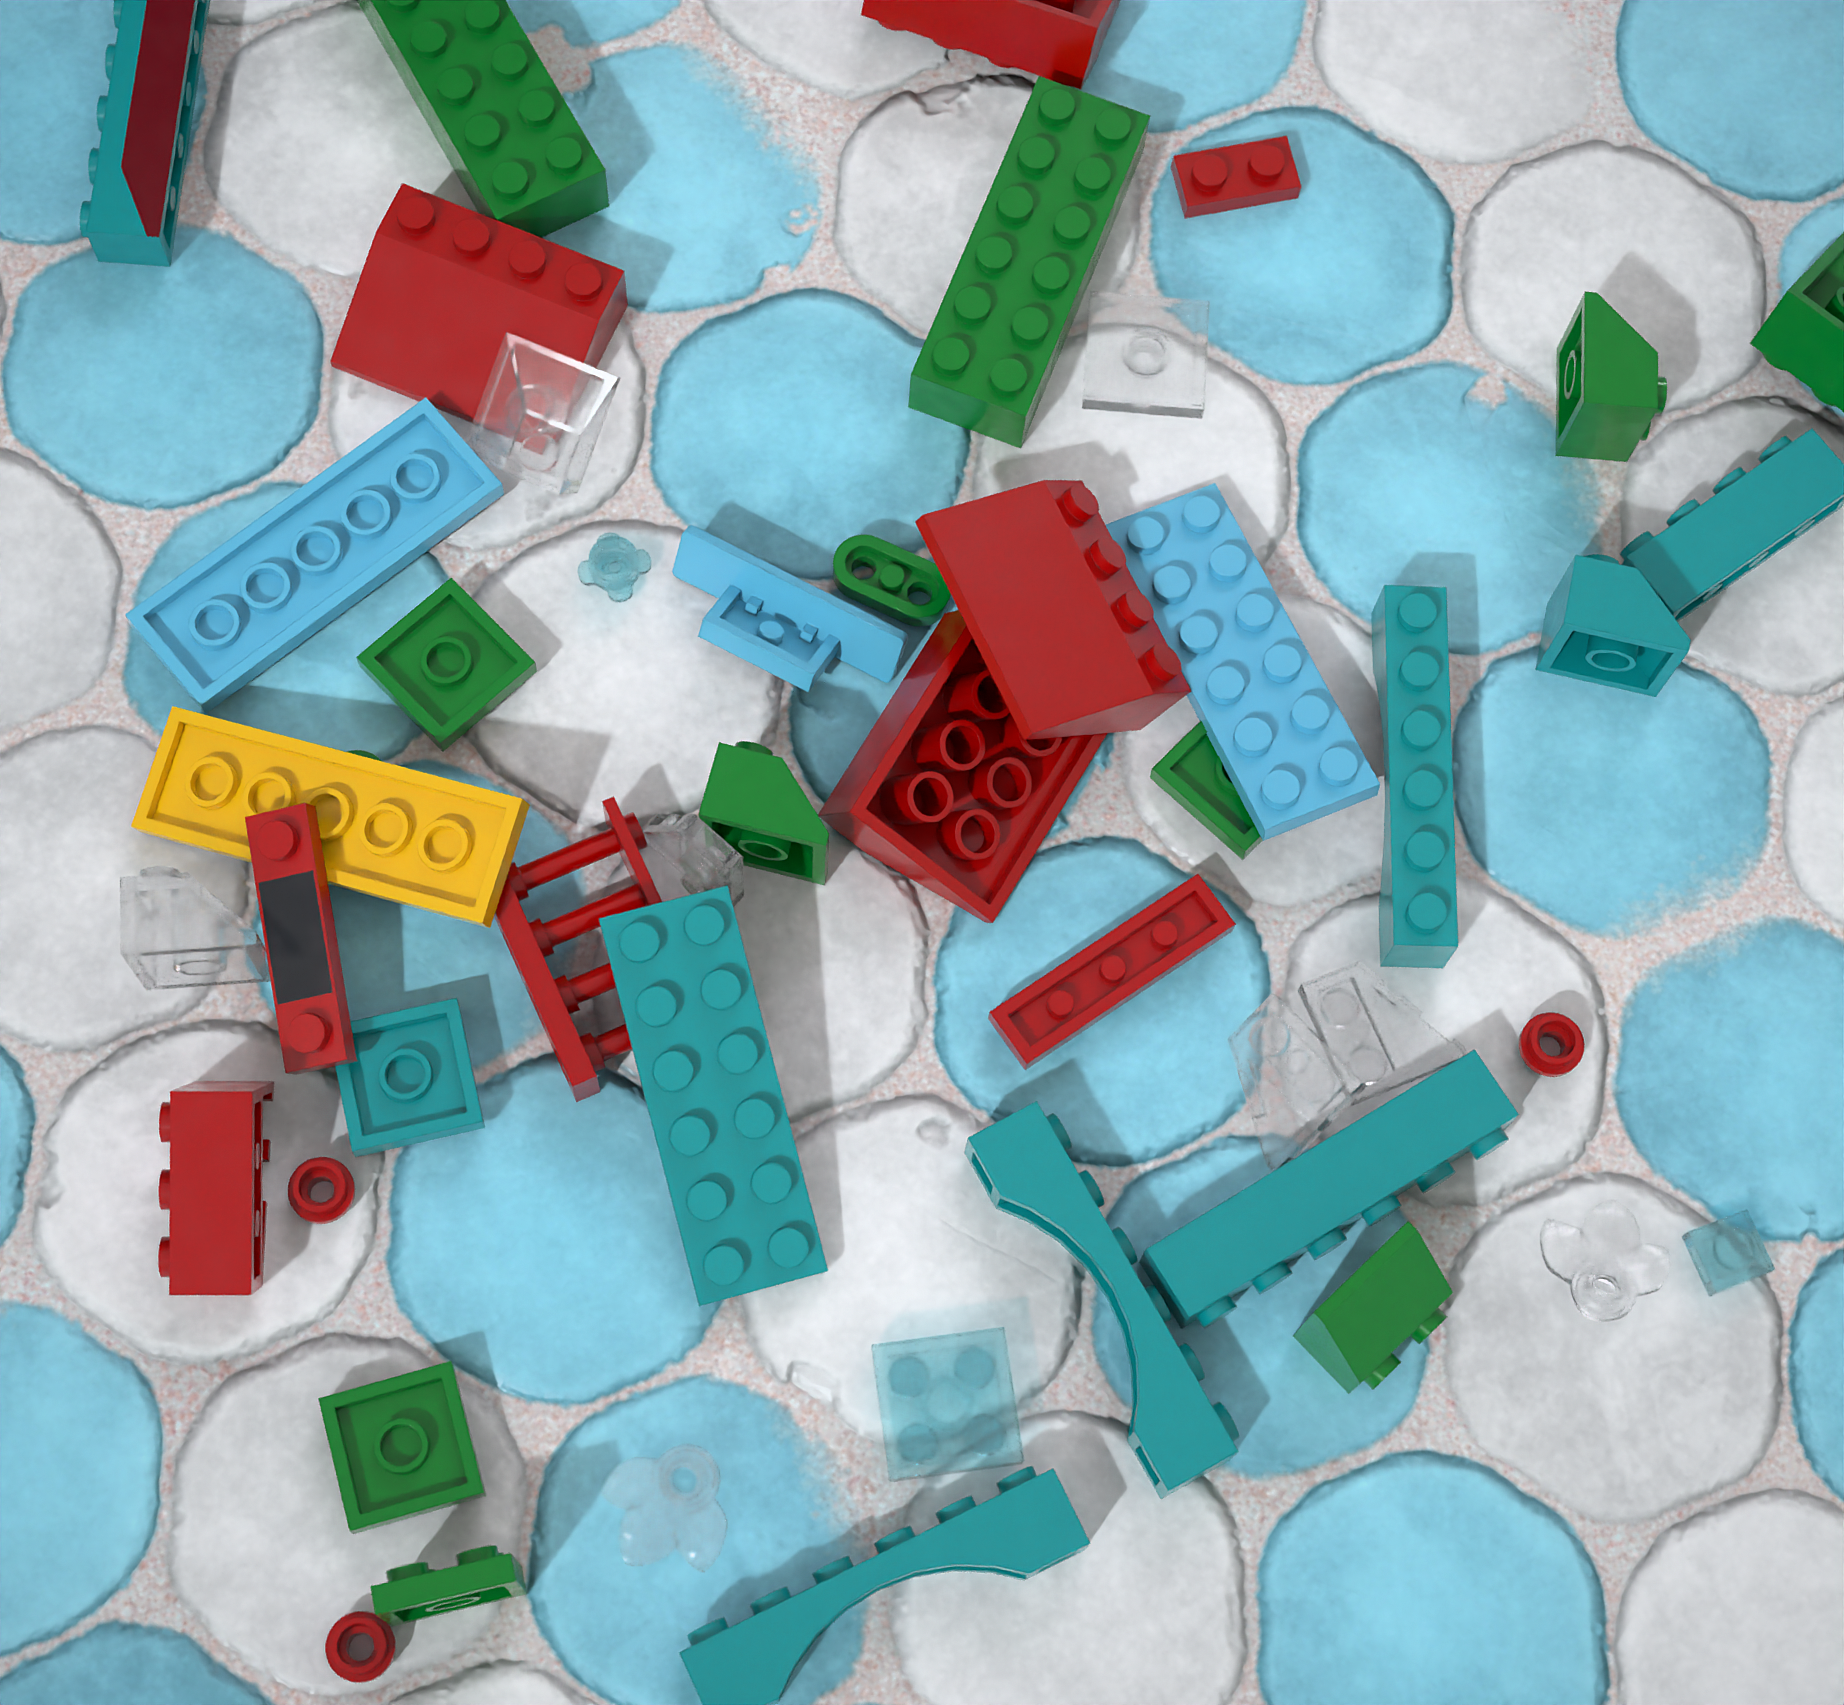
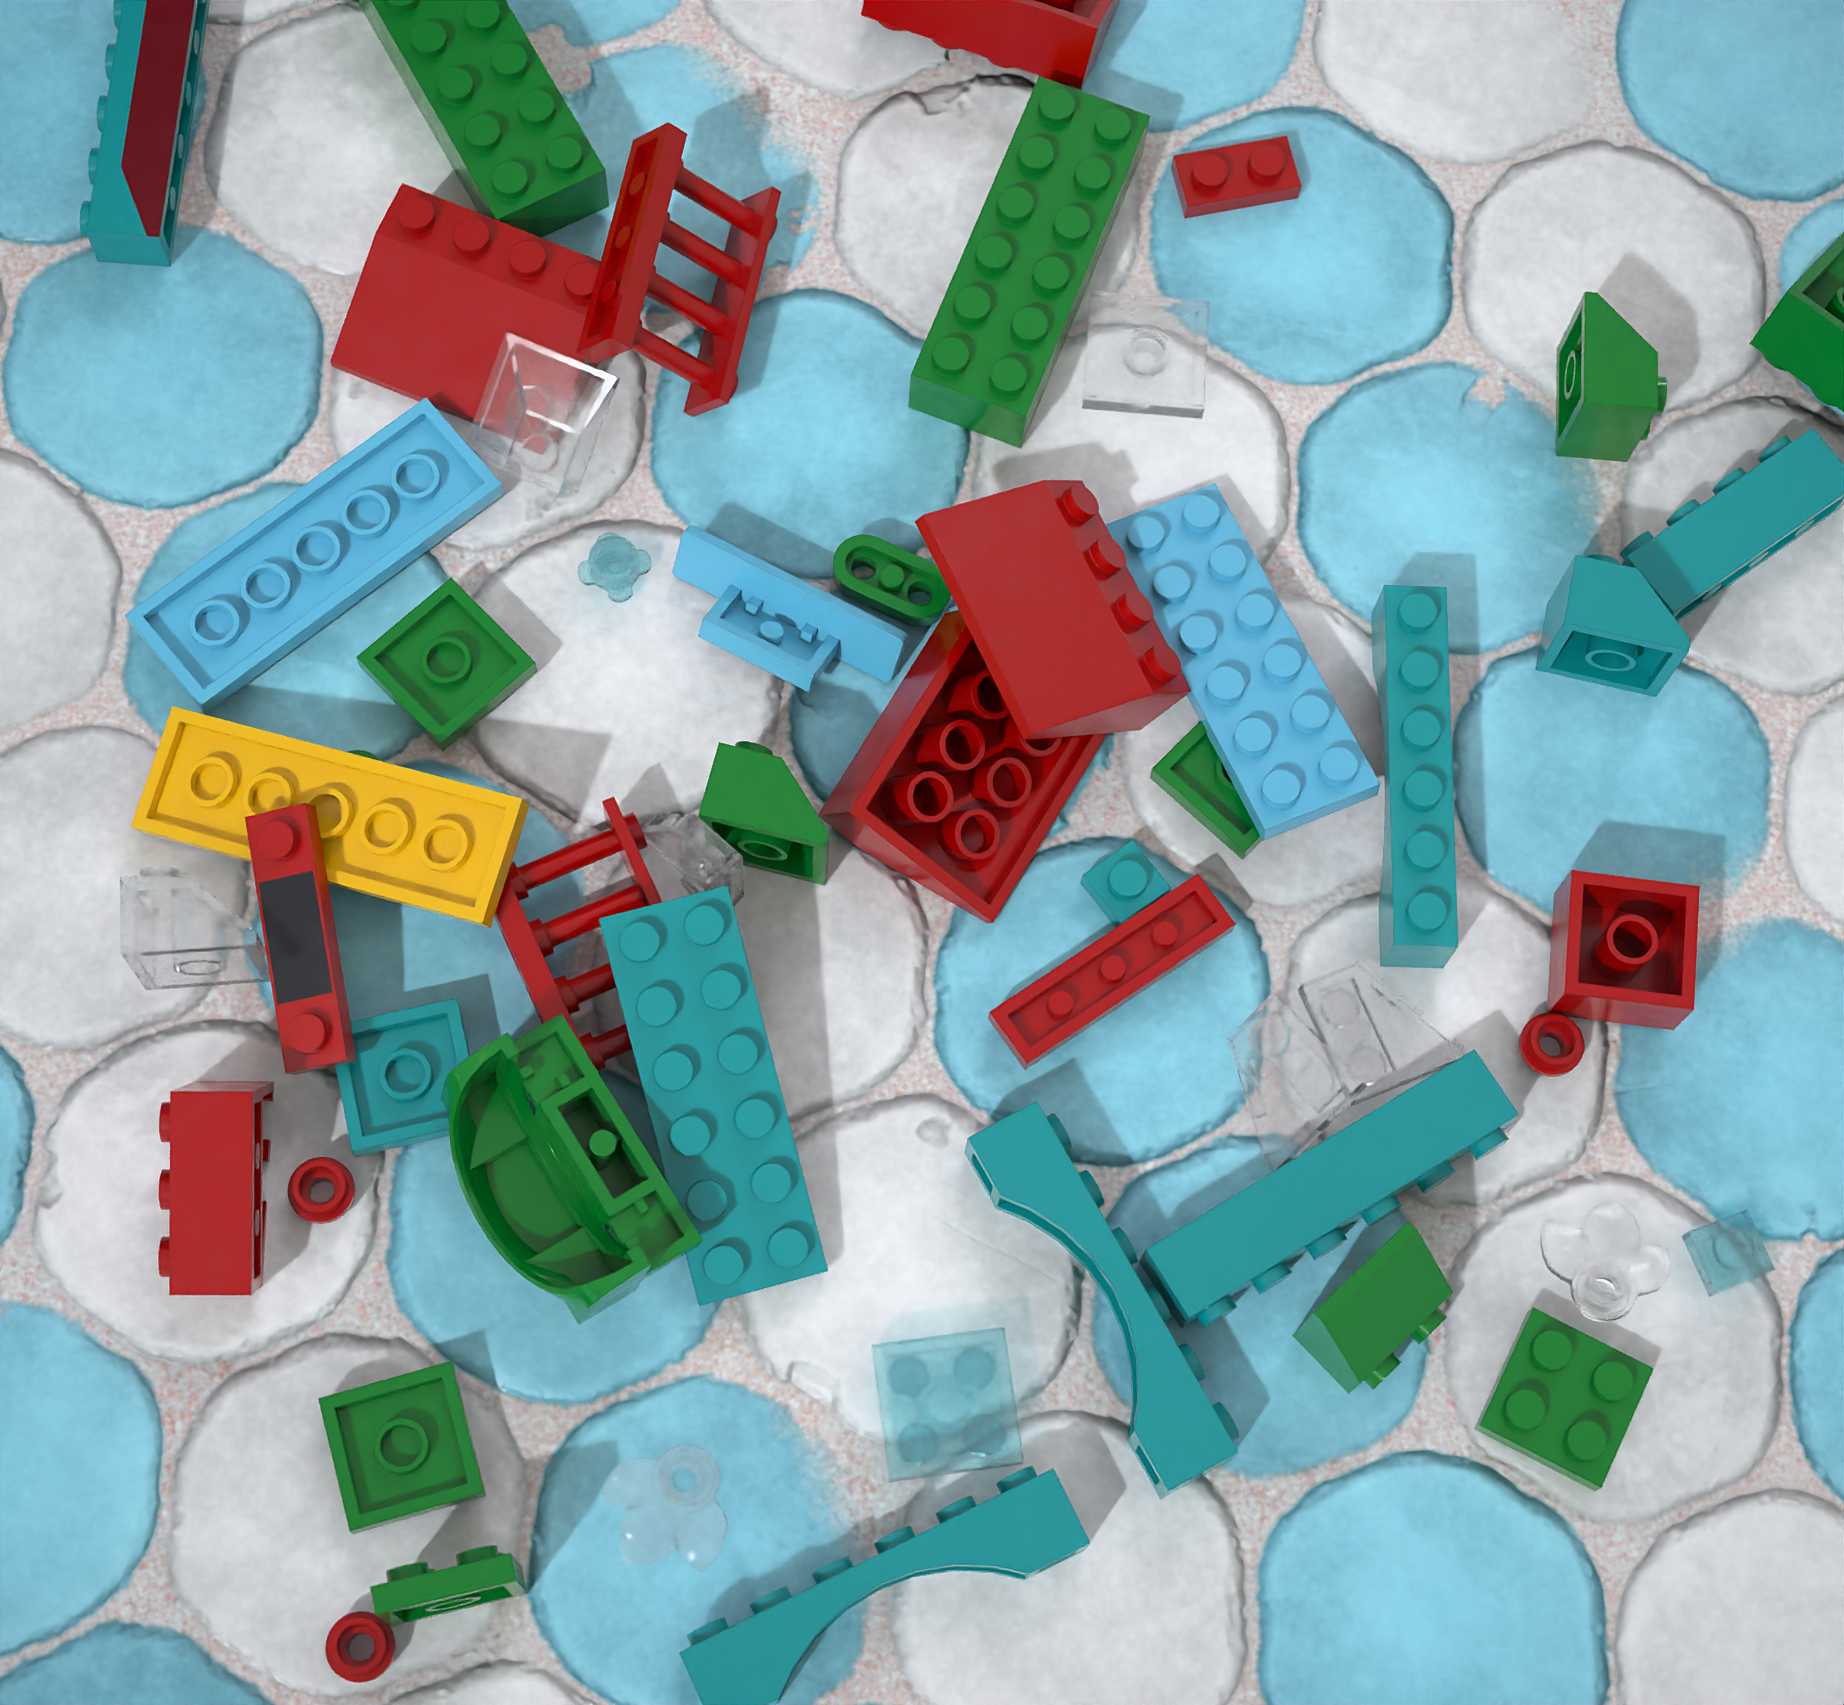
none -> green piece [440,1013,703,1325]
none -> red fence [576,122,781,417]
none -> teal plate [1080,840,1171,927]
none -> green plate [1474,1307,1654,1491]
none -> red brick [1547,870,1700,1030]

